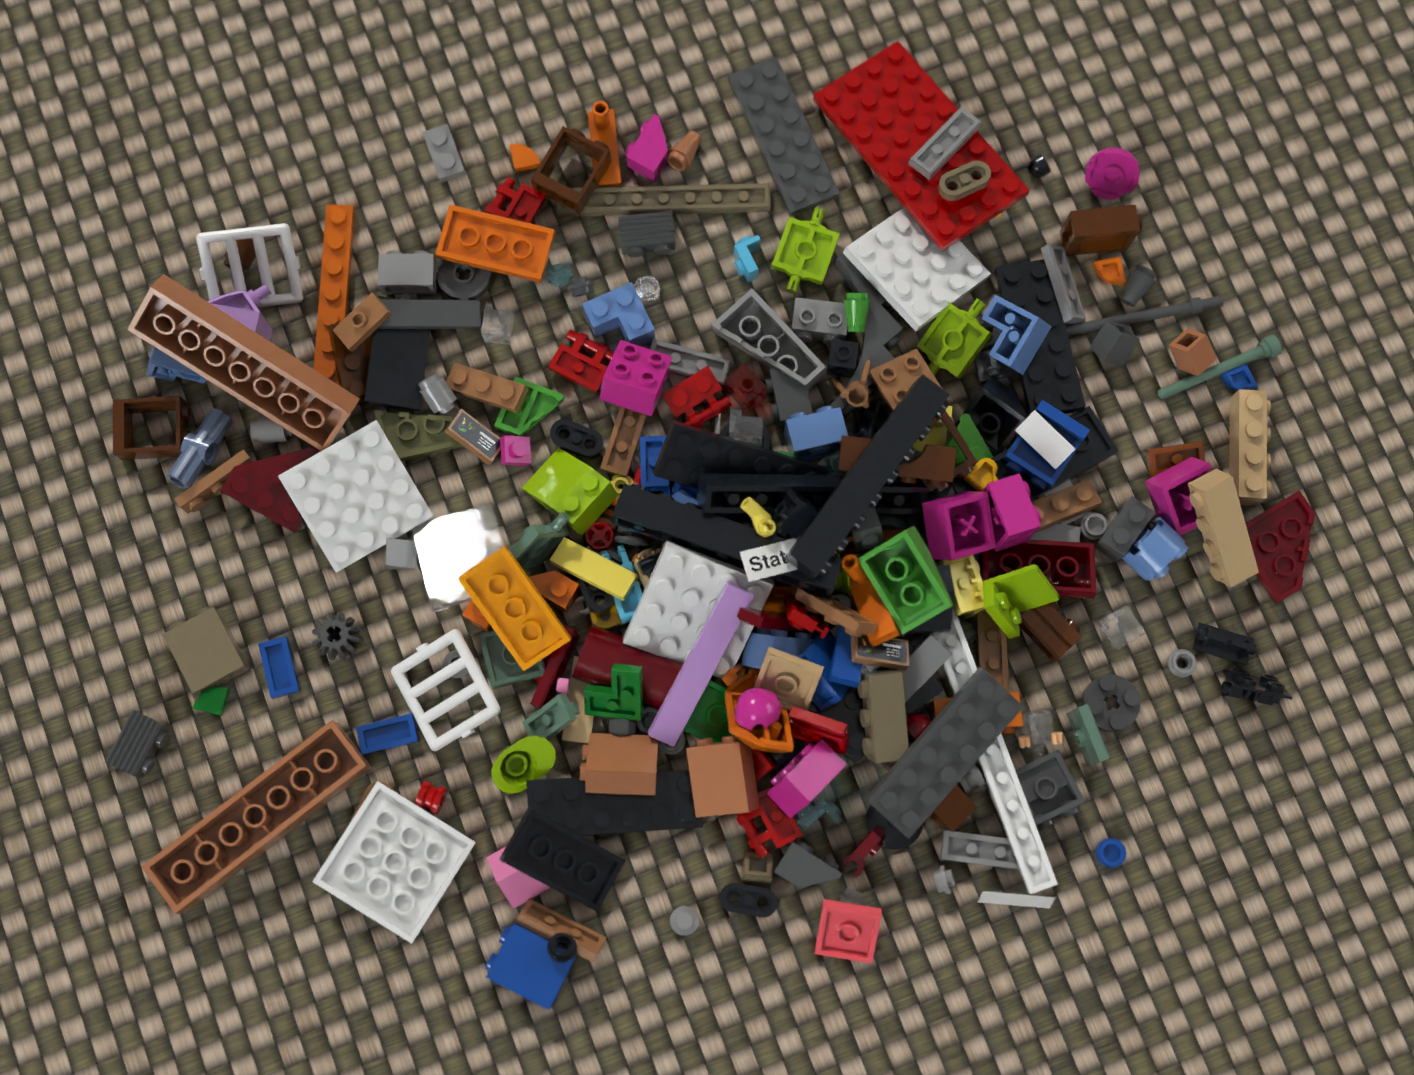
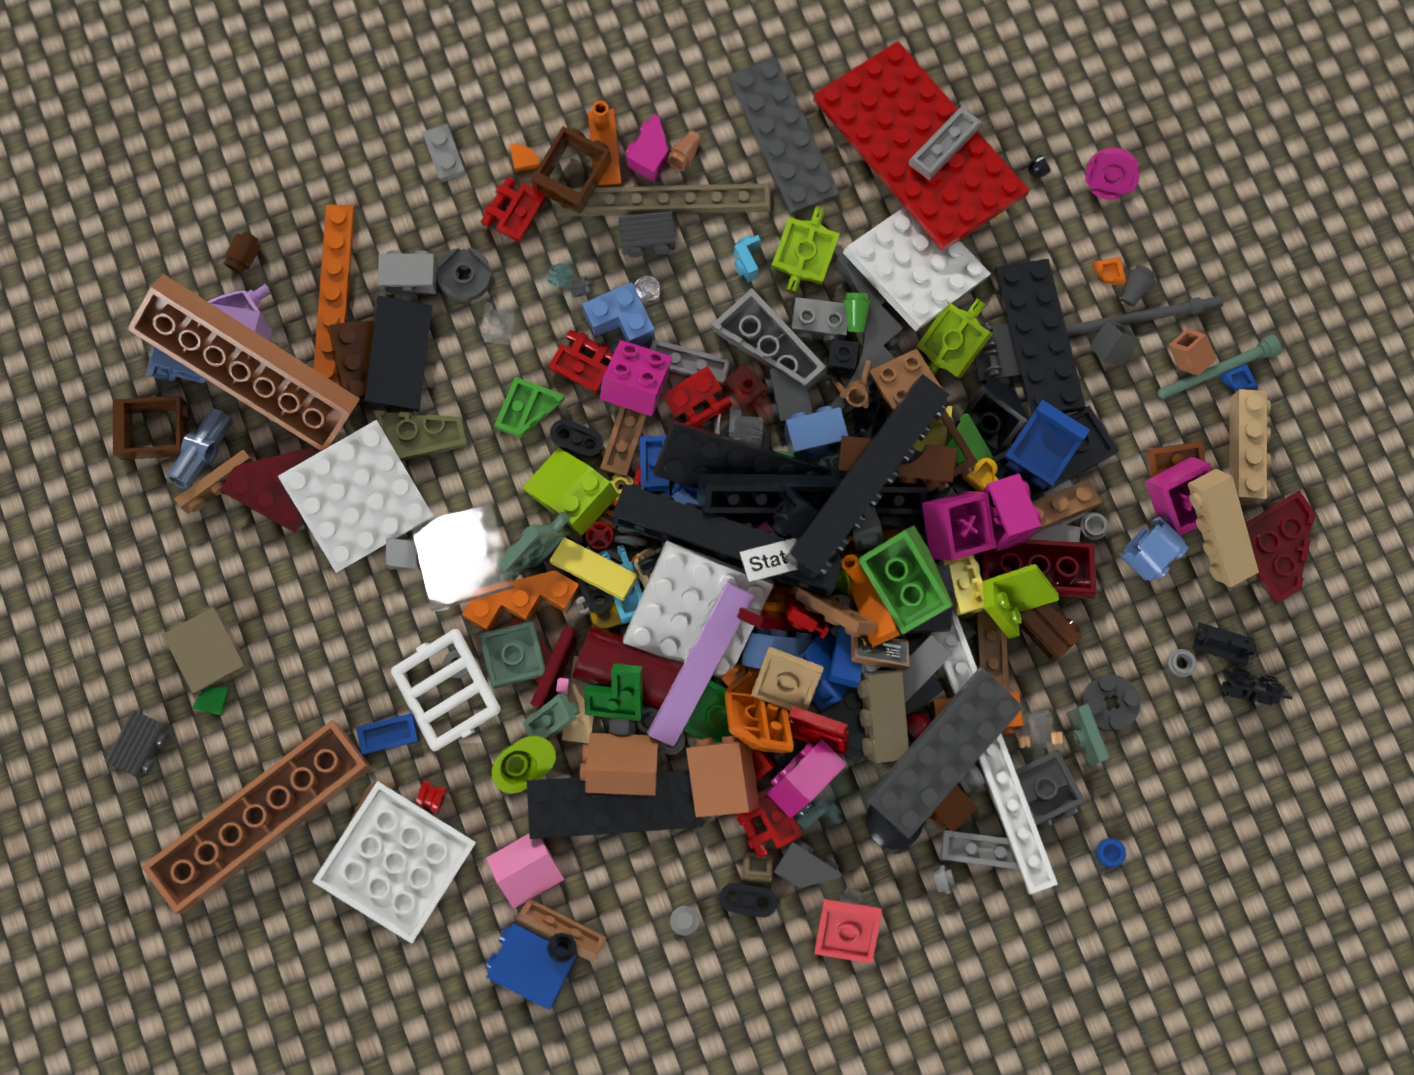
white bar [196,223,304,308] -> none
light grey brick [250,416,293,444] -> none
blue tile [258,636,301,699] -> none
dark grey gear [312,612,361,660] -> none
medium nougat plate [333,292,392,352] -> none
dark grey tile [377,299,481,329] -> none
light grey brick [418,372,457,415] -> none
orange plate [435,205,555,283] -> none
tile [444,409,501,465] -> none
medium nougat plate [446,363,529,414] -> none
light orange plate [457,545,571,671] -> none
black tile [499,807,626,912] -> none
dark pink plate [500,435,531,466] -> none
dark pink hair [735,688,782,730] -> none
light yellow arm [740,497,776,537] -> none
dark red plate [842,825,885,877] -> none
dark tan plate [938,161,991,201] -> none
white sticker [978,891,1056,908] -> none
medium blue brick [981,295,1052,375] -> none
white tile [1014,410,1075,469] -> none
light grey tile [1041,244,1086,324] -> none
reddish brown window [1060,205,1142,256] -> none
dark grey brick [1095,496,1155,562] -> none
clear panel [1097,605,1145,650] -> none

